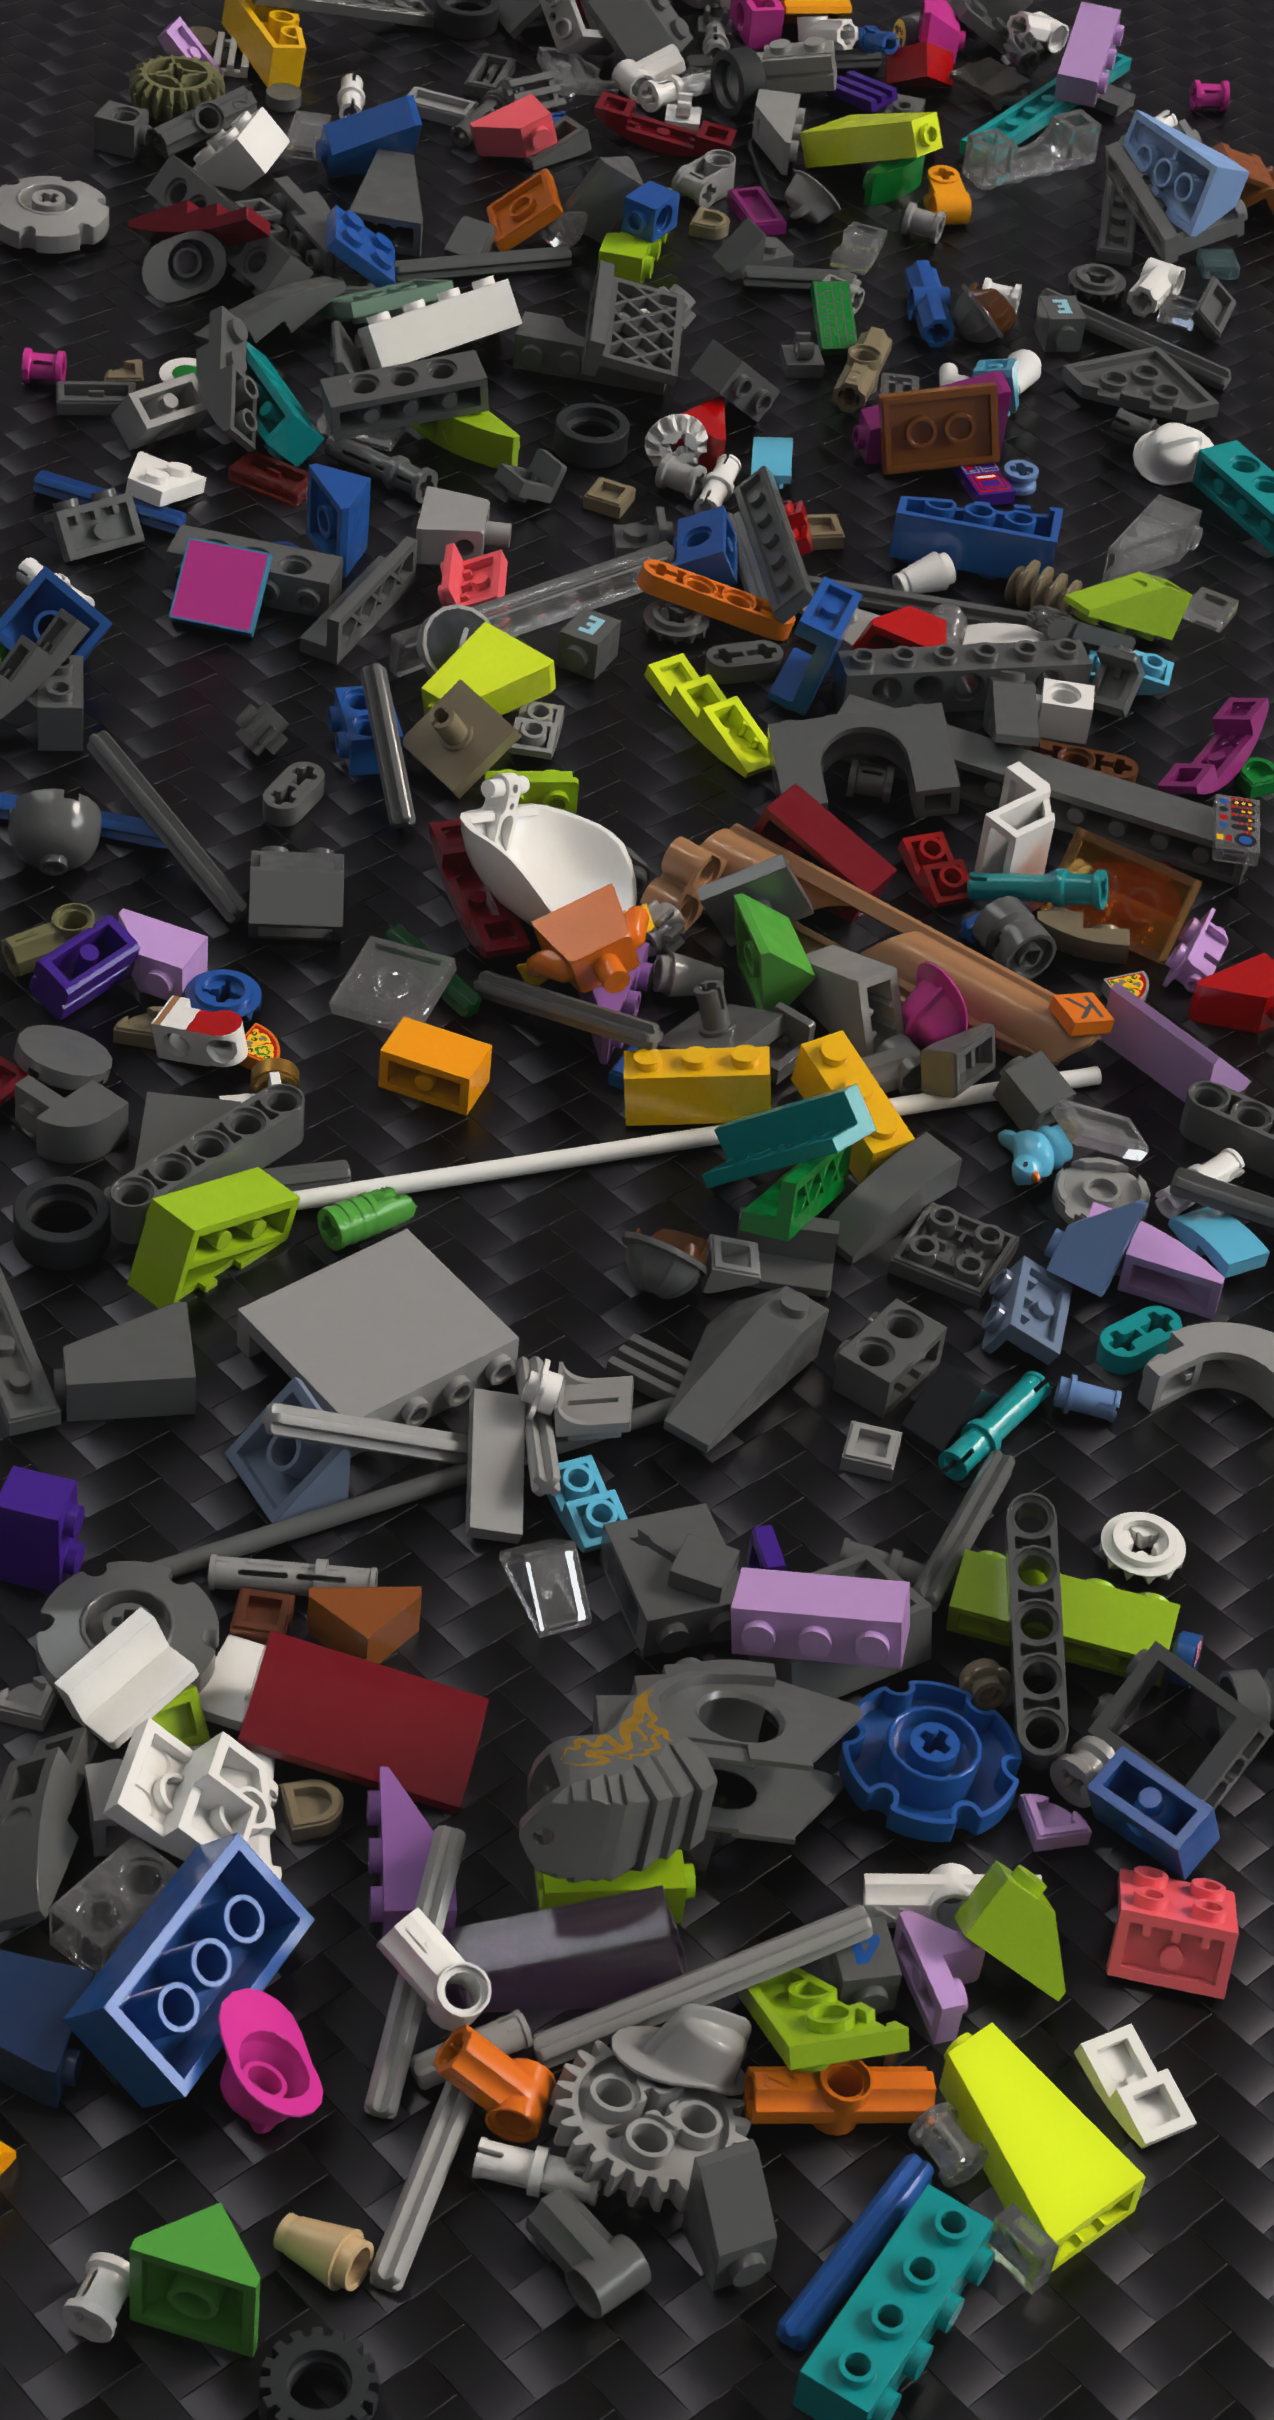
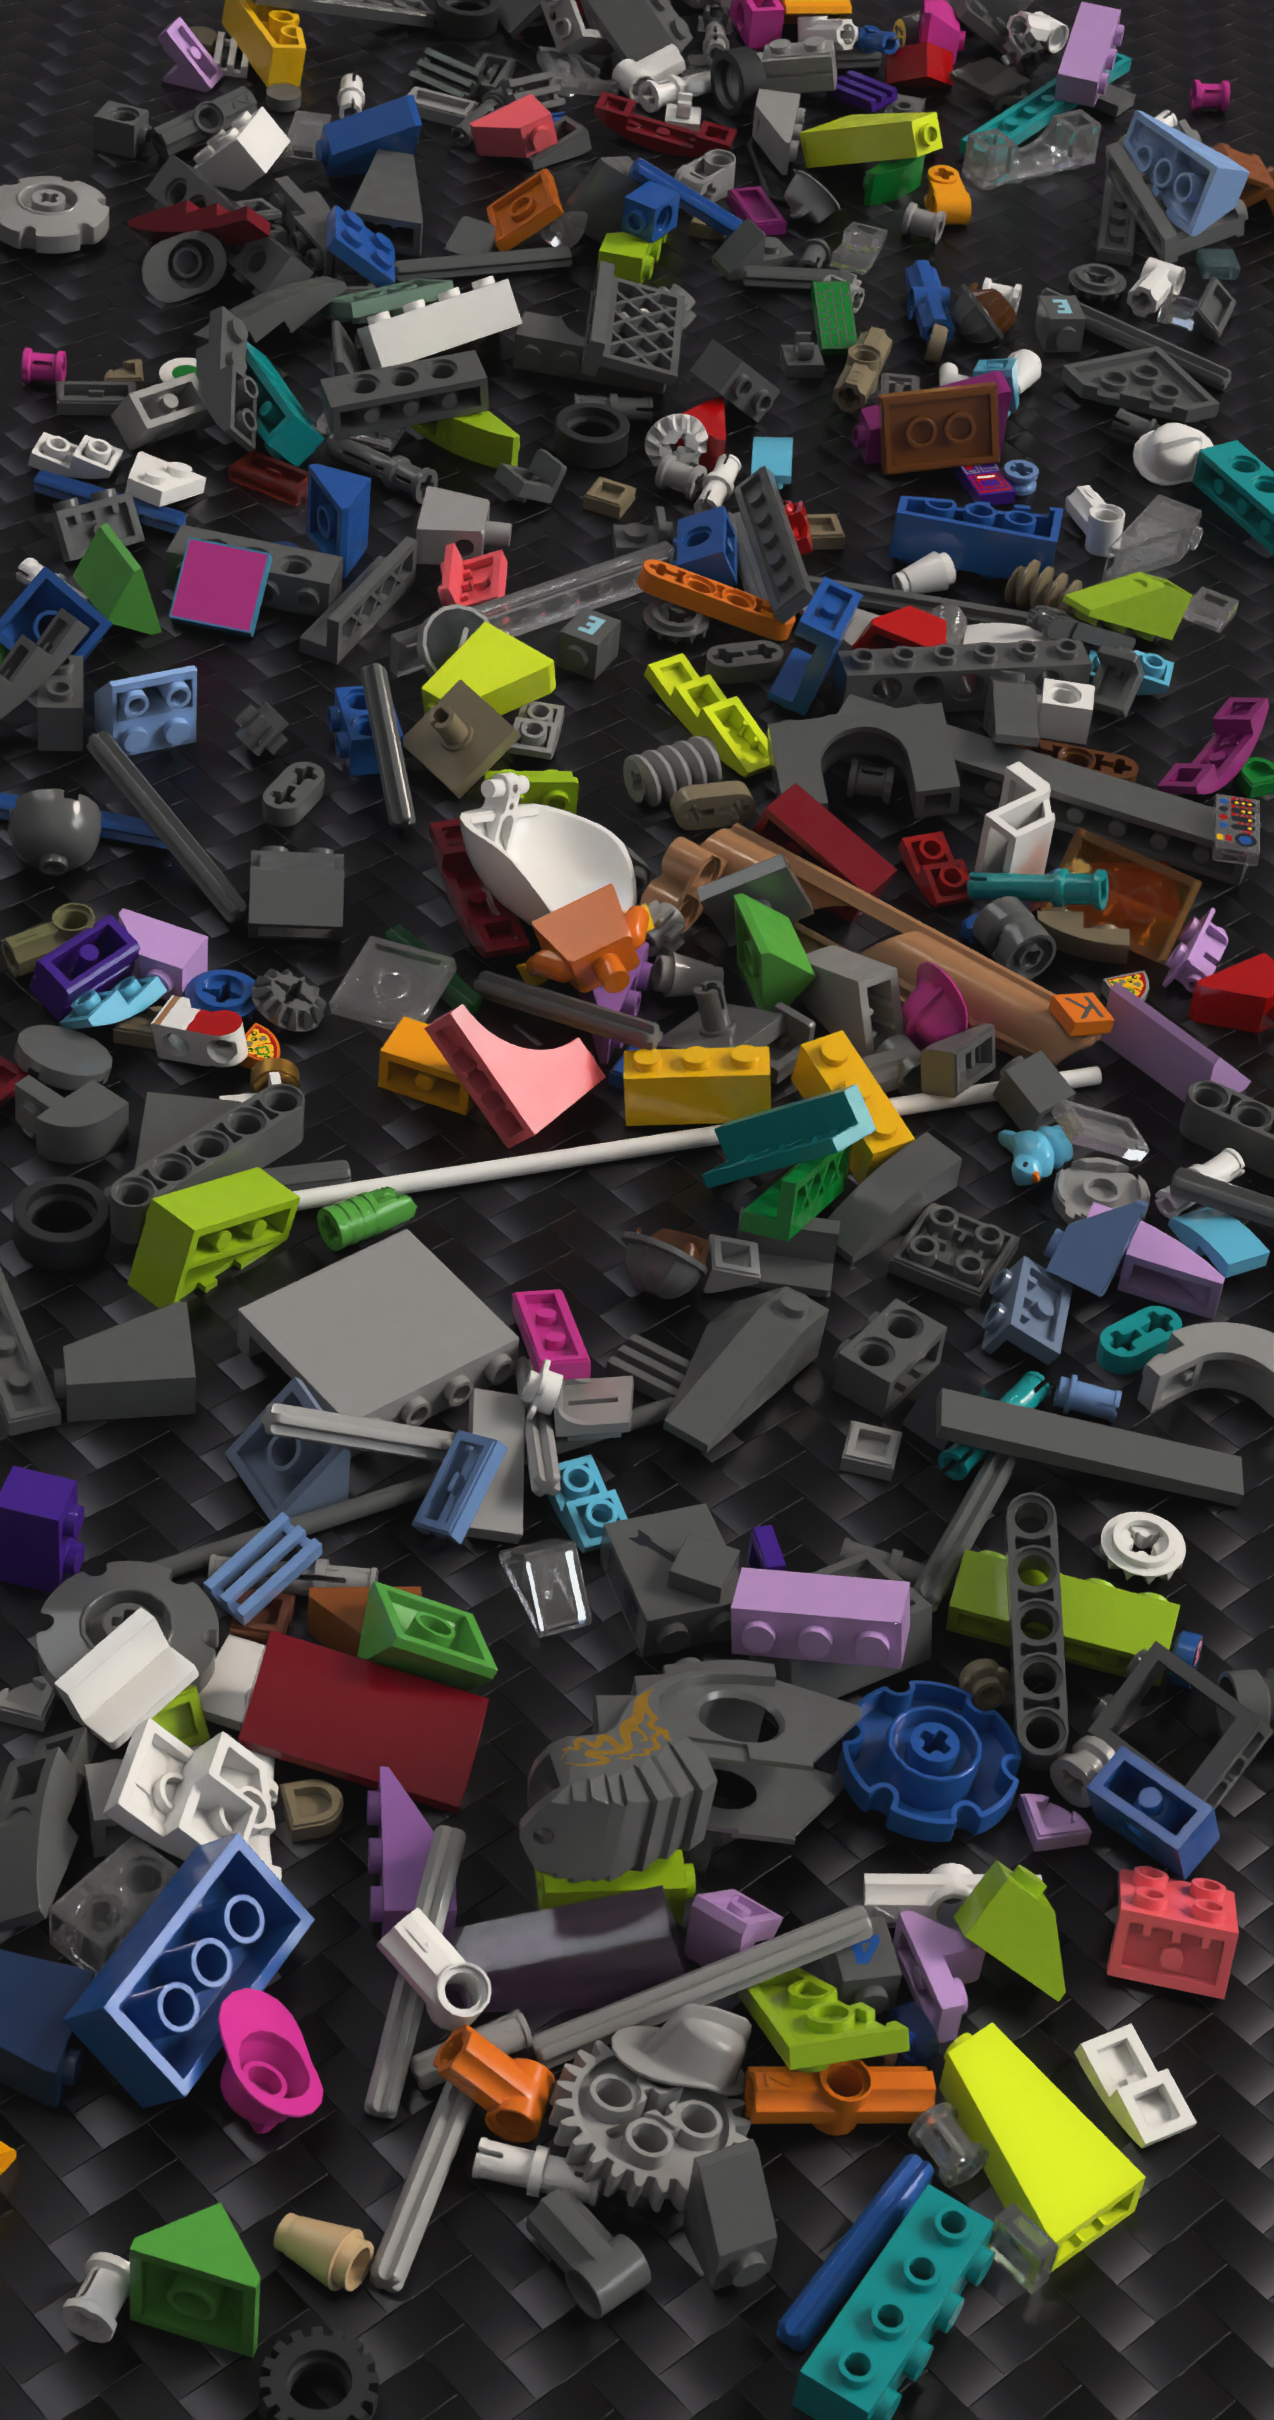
olive gear [129,54,225,123] -> none
none -> white slope [28,432,123,479]
none -> medium azure slope [60,976,167,1030]
none -> bright green slope [72,523,162,635]
none -> light blue slope [94,665,197,756]
none -> medium blue tile [203,1512,323,1626]
none -> dark grey gear [251,968,326,1032]
none -> bright green slope [357,1581,498,1692]
none -> pearl dark grey tile [409,48,485,100]
none -> medium blue tile [411,1430,508,1544]
none -> arch [424,1004,606,1149]
none -> dark pink tile [512,1289,591,1380]
none -> dark grey pin [573,393,653,423]
none -> light grey piece [623,736,722,807]
none -> blue axle [629,158,743,238]
none -> dark tan beam [670,781,756,830]
none -> lavender slope [684,1889,783,1967]
none -> dark grey pin [796,238,831,269]
none -> clear blue tile [888,2001,940,2066]
none -> dark tan tile [924,323,948,364]
none -> dark grey tile [936,1388,1244,1507]
none -> white piece [1065,485,1125,557]

